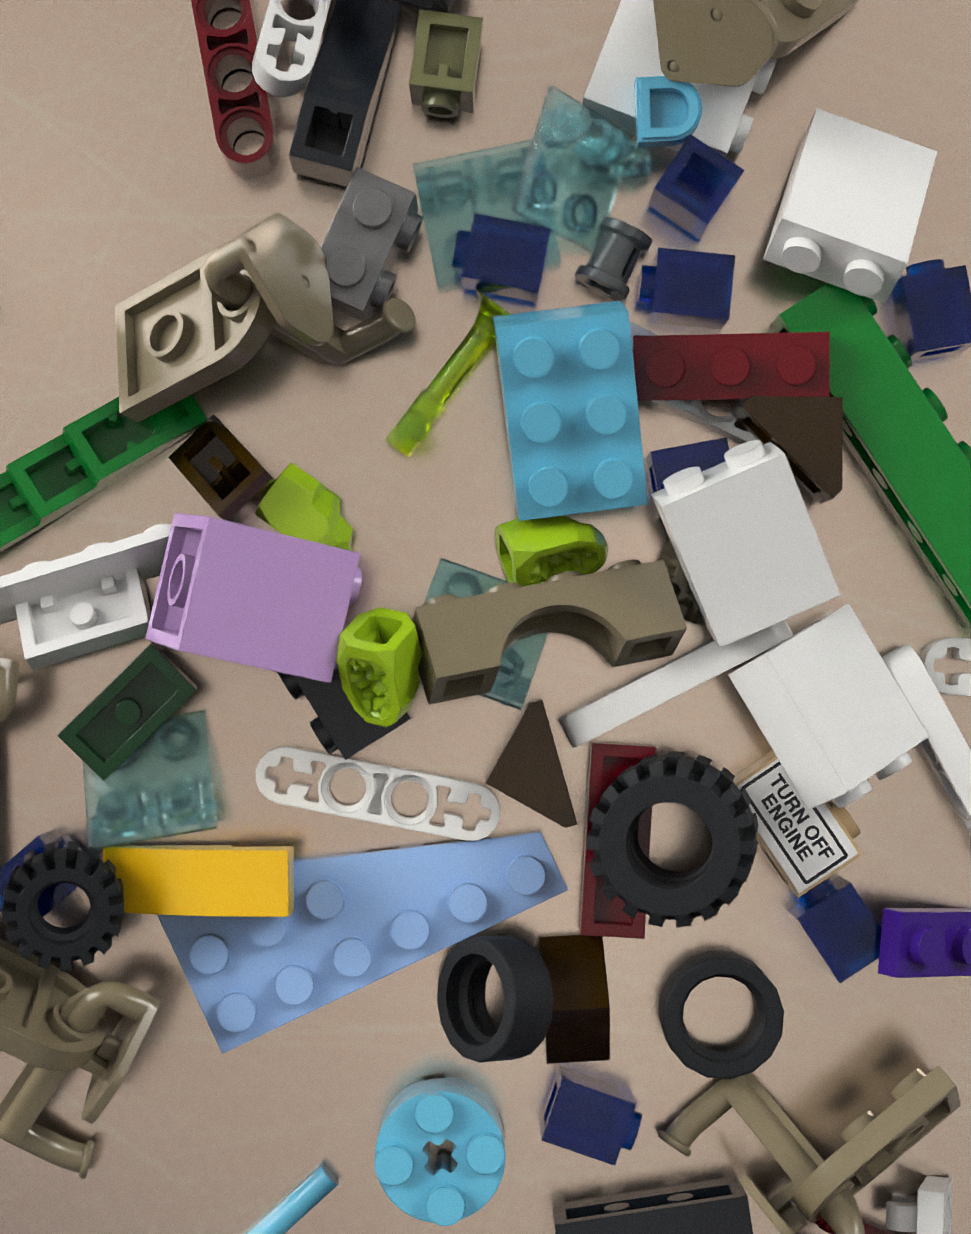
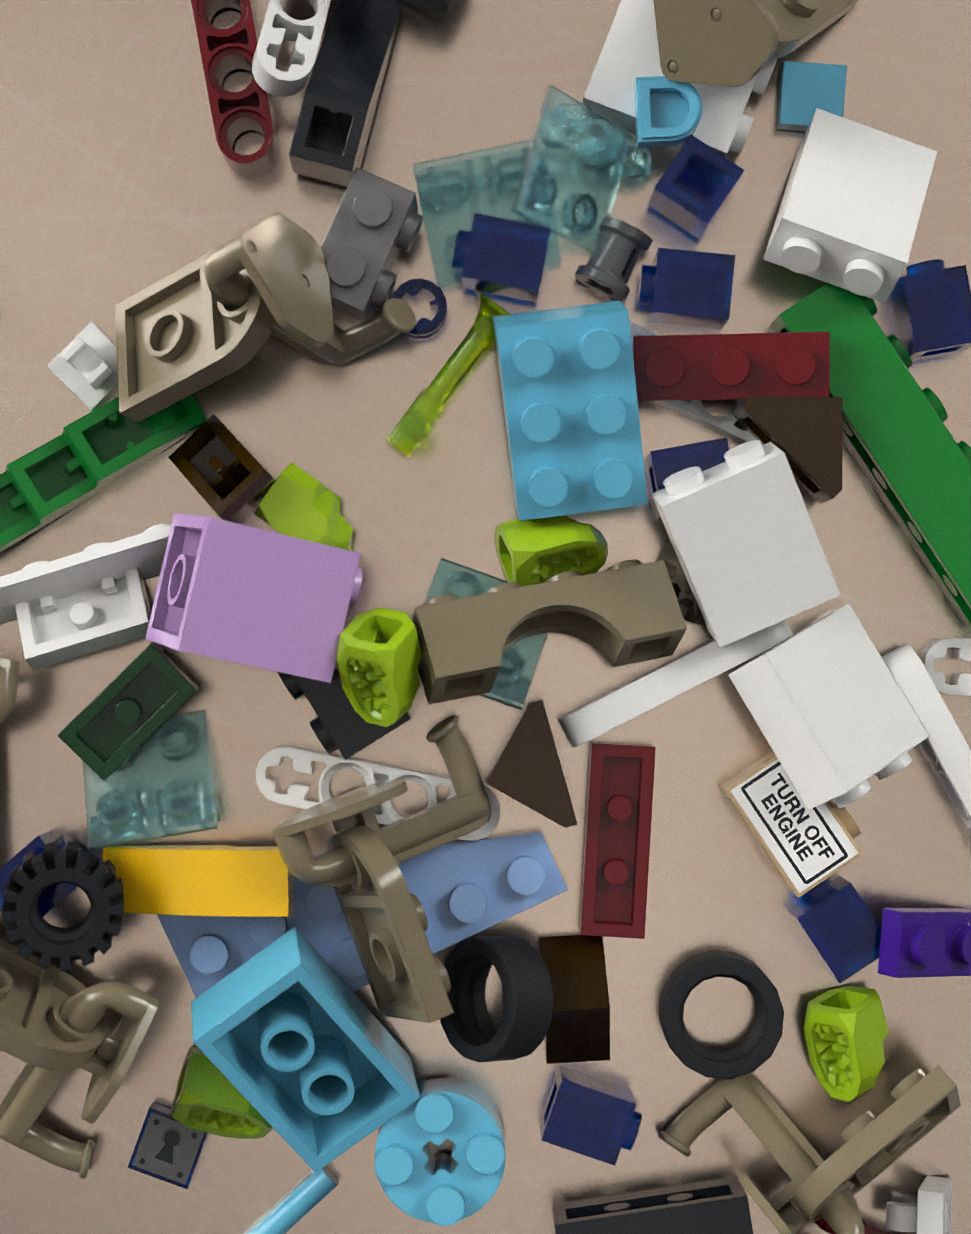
olive bracket [409,9,483,117] -> none
black tyre [587,751,758,928] -> none
none -> white tile [46,321,119,411]
none -> tile [127,1103,209,1189]
none -> lime rock [171,1047,273,1139]
none -> medium azure brick [191,927,420,1173]
none -> dark tan plate [272,715,491,1023]
none -> clear blue bush [392,278,448,340]
none -> medium azure tile [776,61,847,131]
none -> lime rock [804,986,889,1103]

